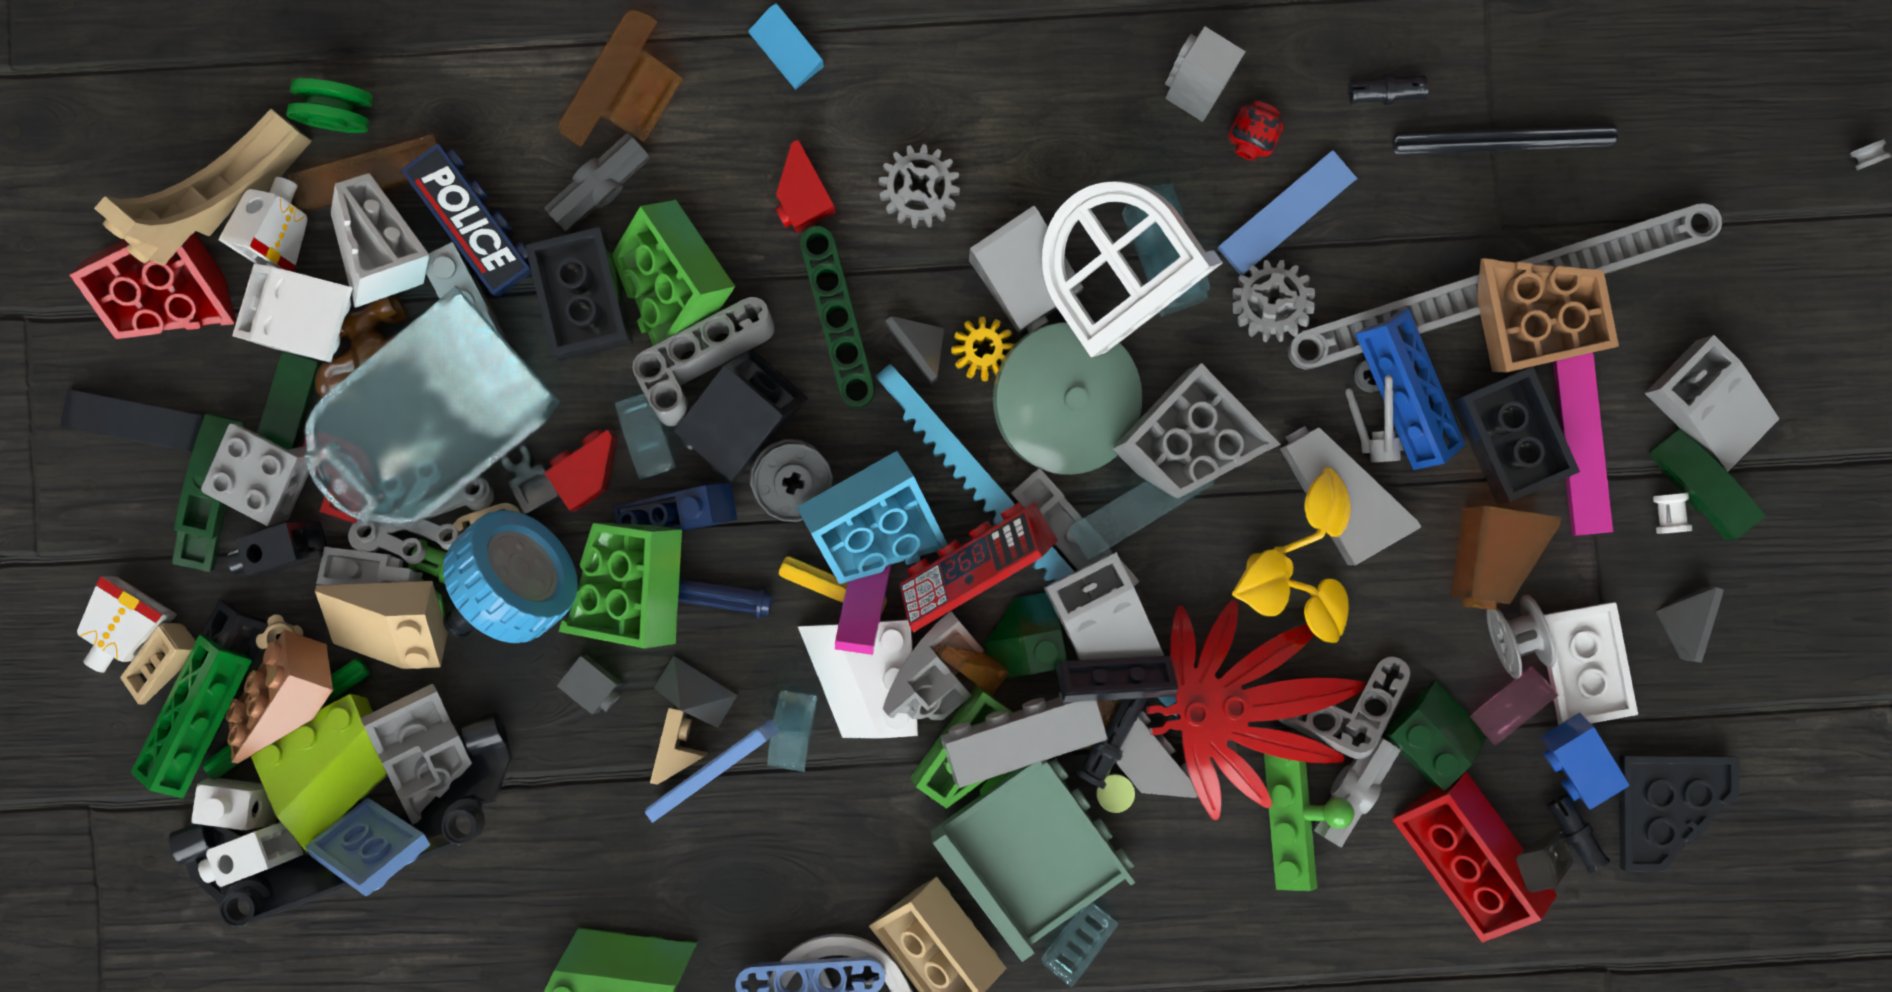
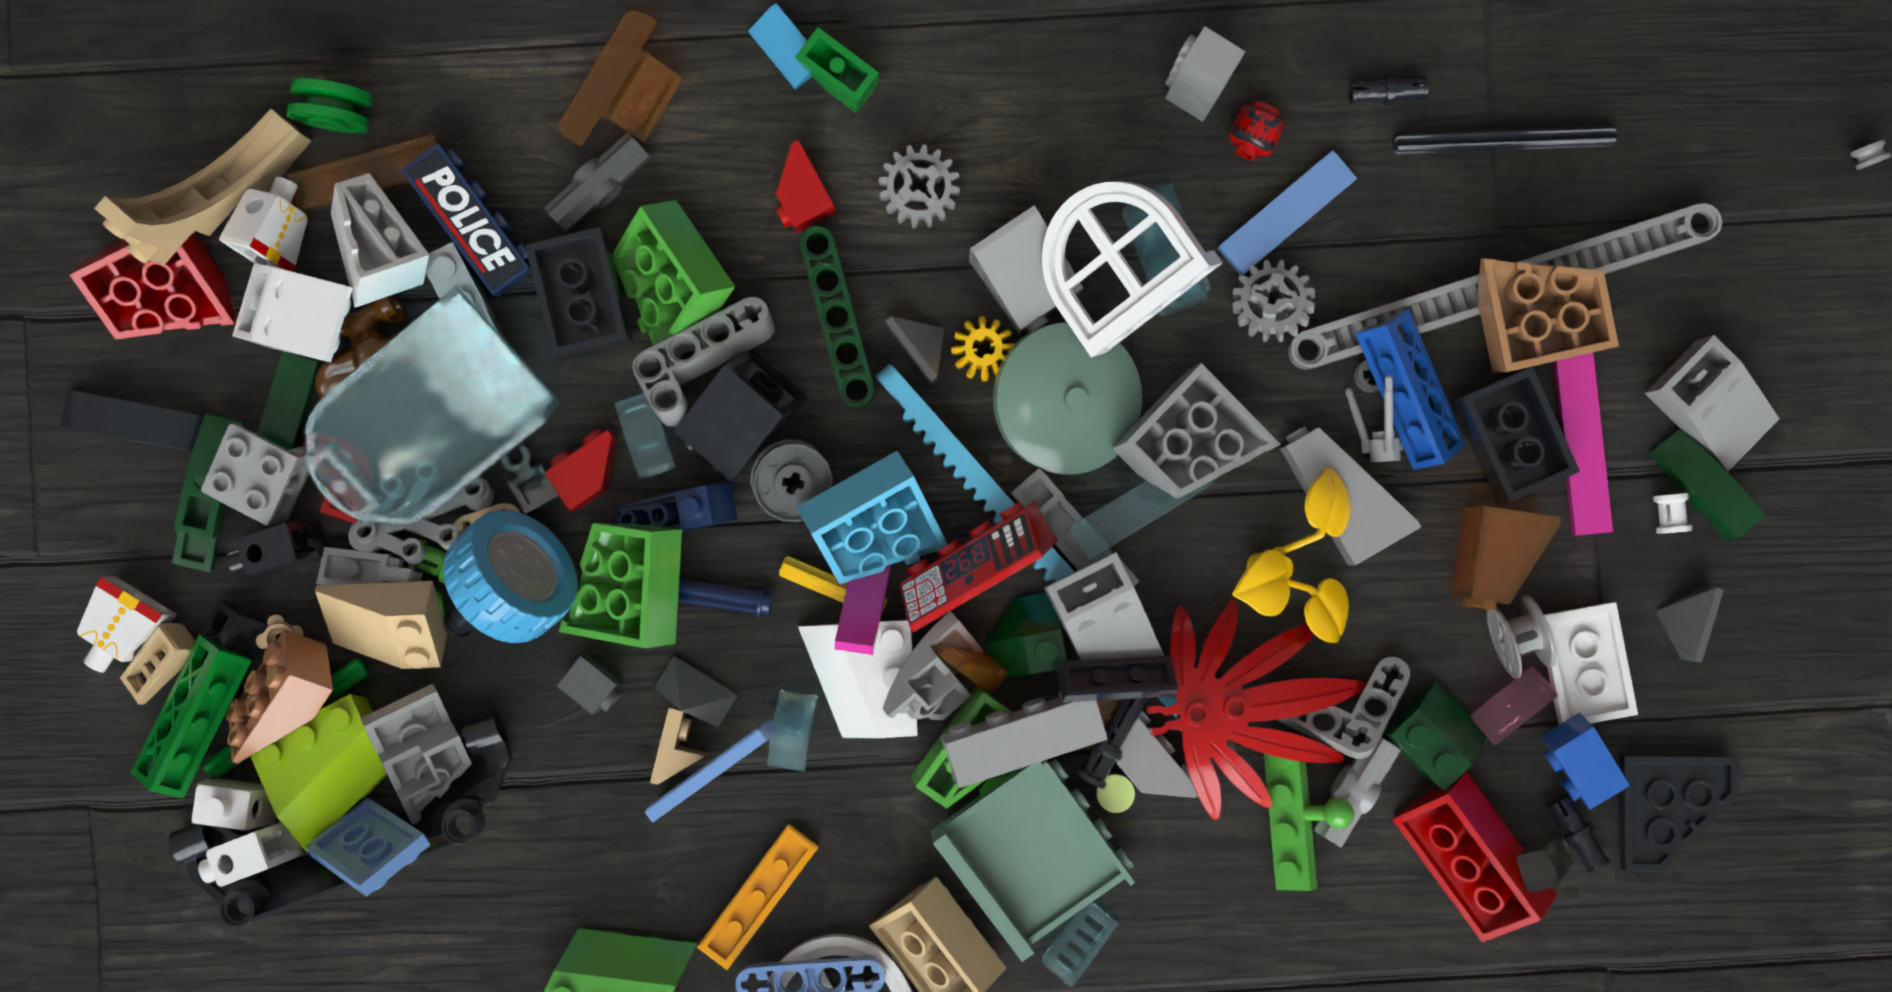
none -> light orange tile [697,823,819,970]
none -> green slope [795,27,879,114]

